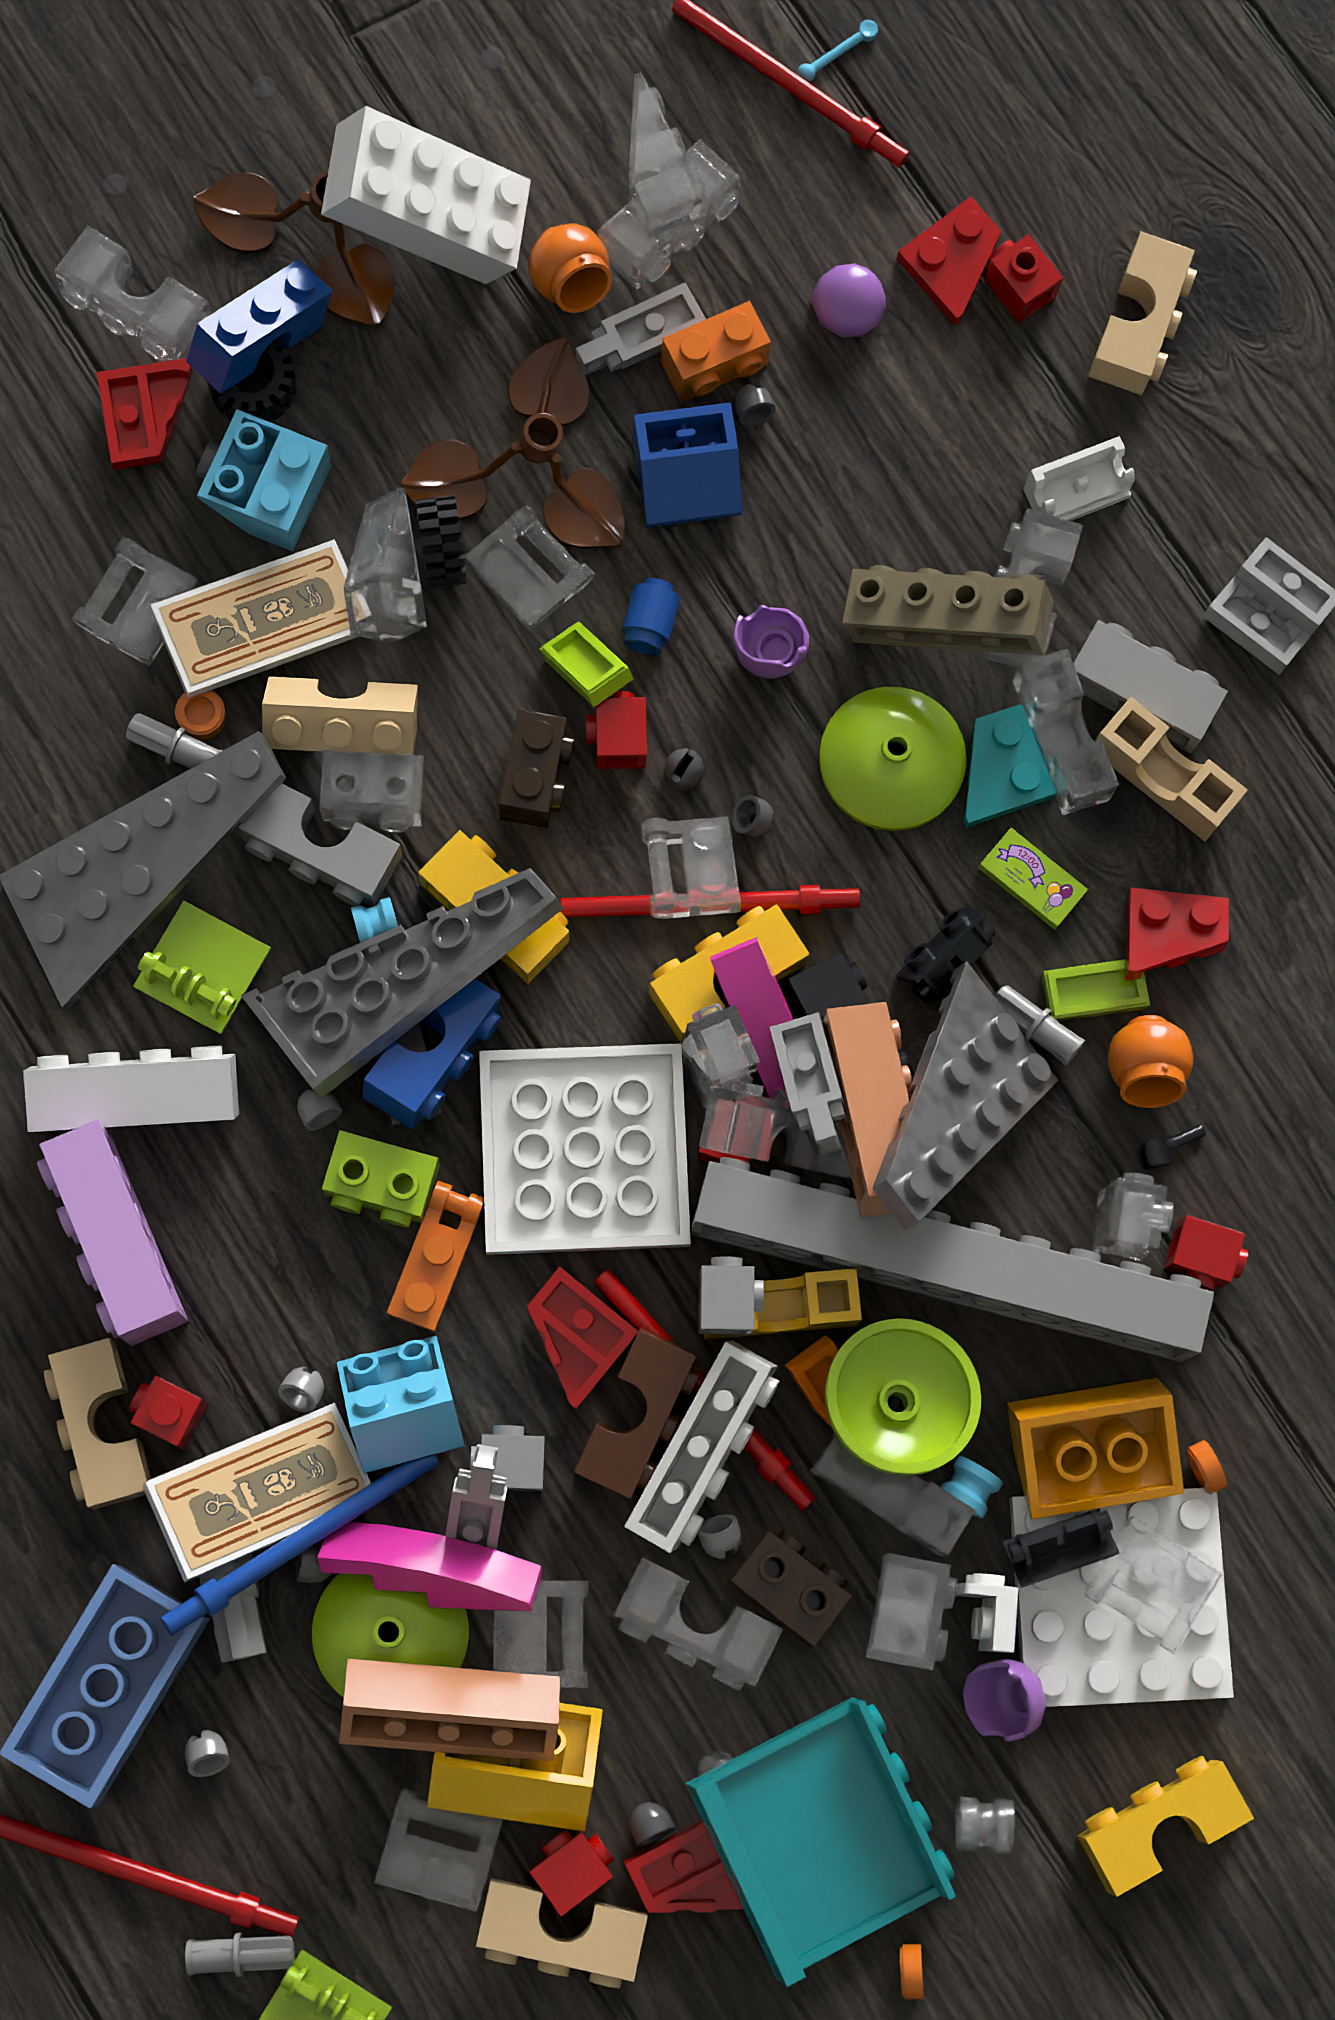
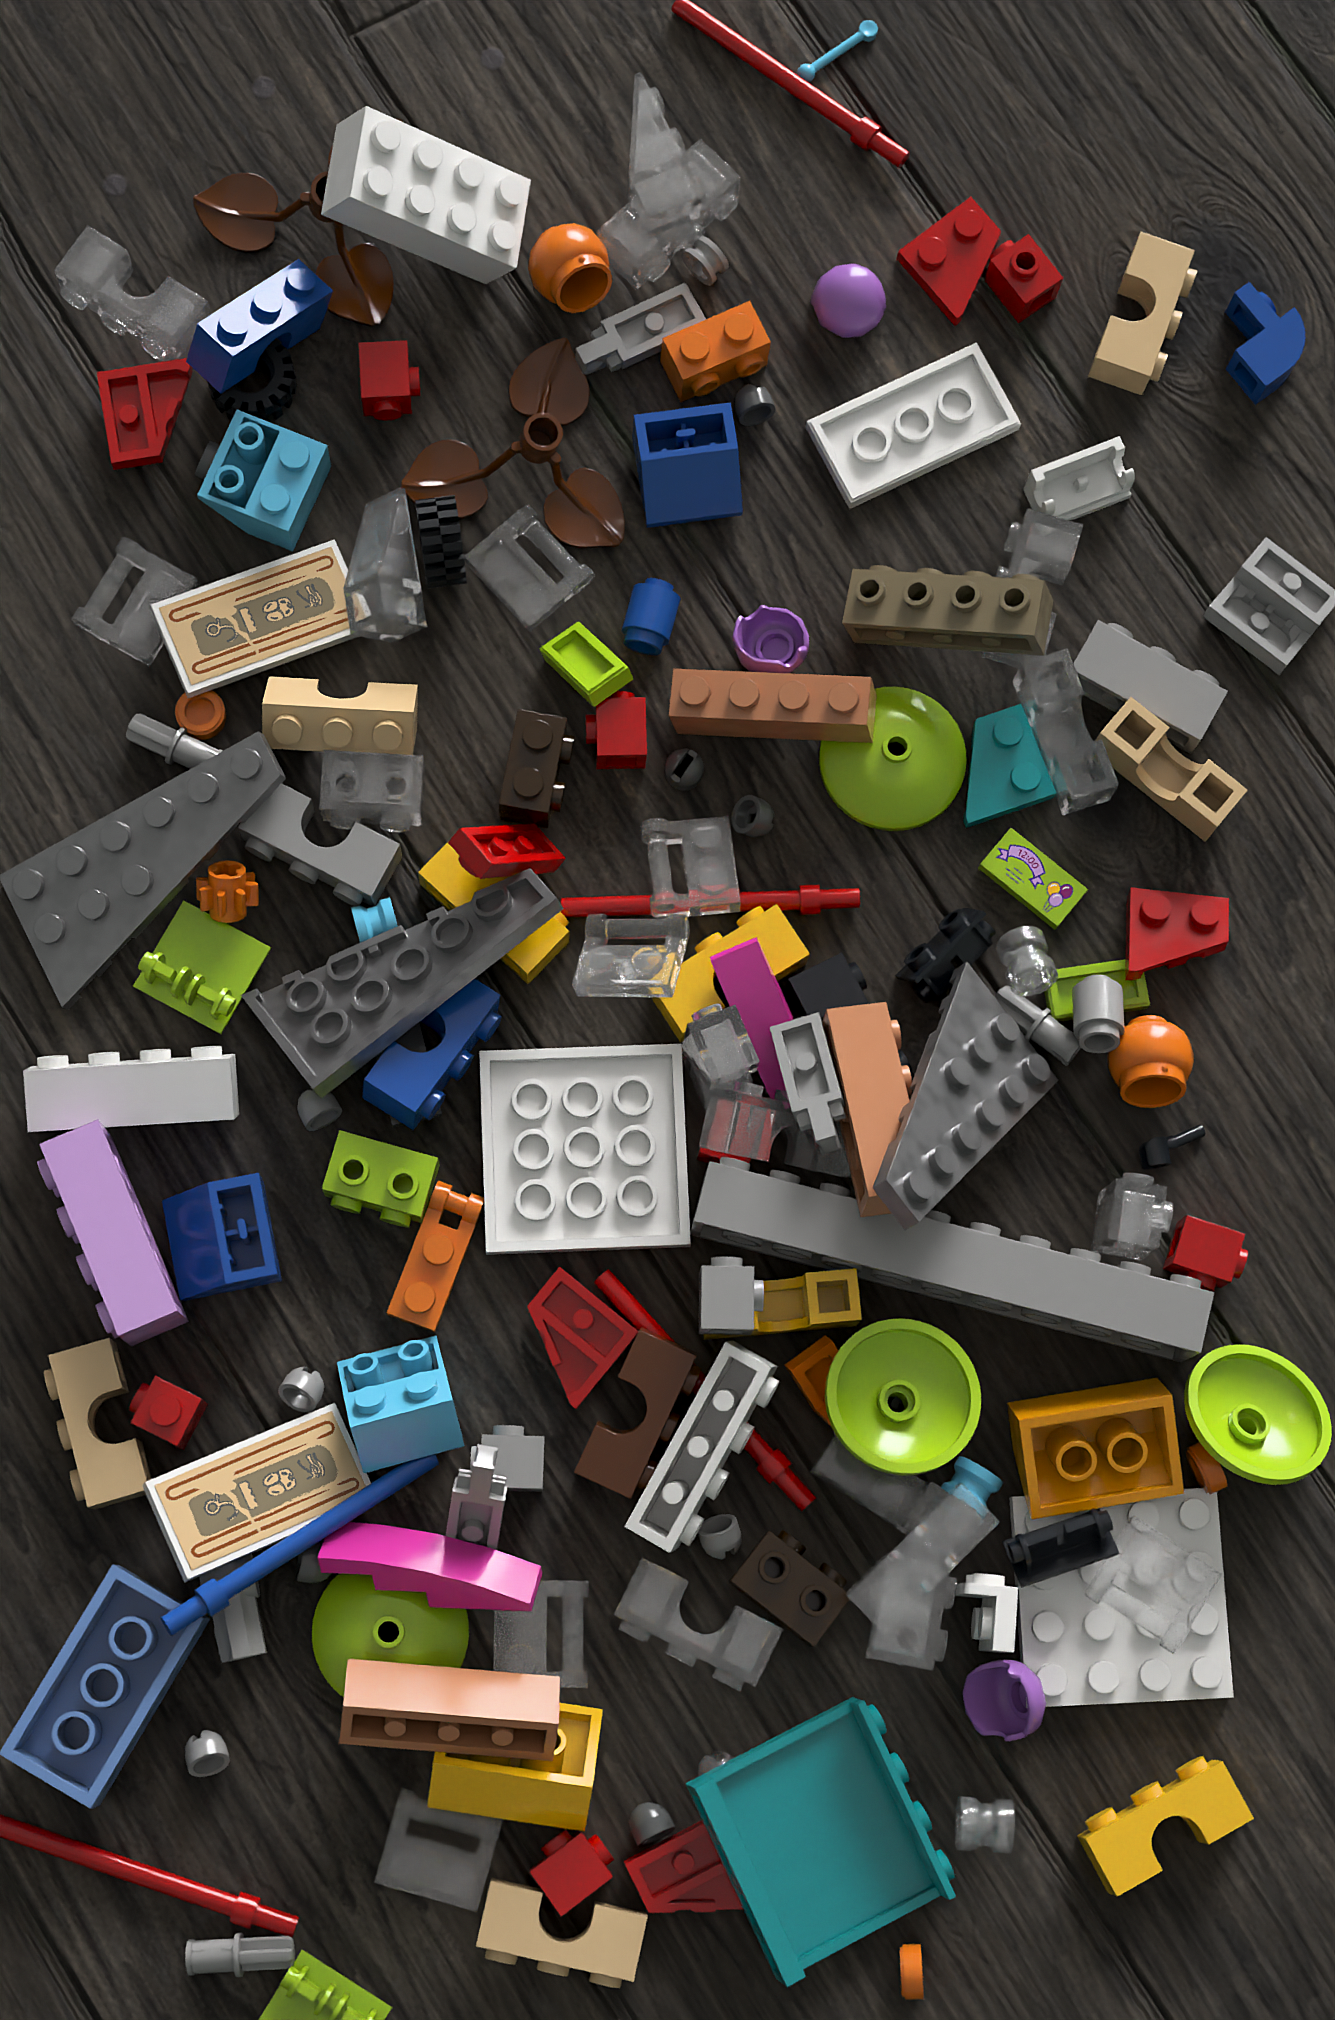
none -> blue slope [162,1173,282,1301]
none -> orange gear [196,860,259,923]
none -> red brick [358,340,421,421]
none -> red plate [448,823,566,879]
none -> clear plate [572,914,690,998]
none -> nougat brick [669,669,877,743]
none -> light grey bush [682,236,729,285]
none -> white tile [805,342,1021,509]
none -> clear arch [846,1482,1000,1635]
none -> clear wheel [996,926,1058,996]
none -> light grey brick [1072,975,1125,1053]
none -> lime dish [1184,1344,1332,1485]
none -> blue brick [1225,282,1305,405]

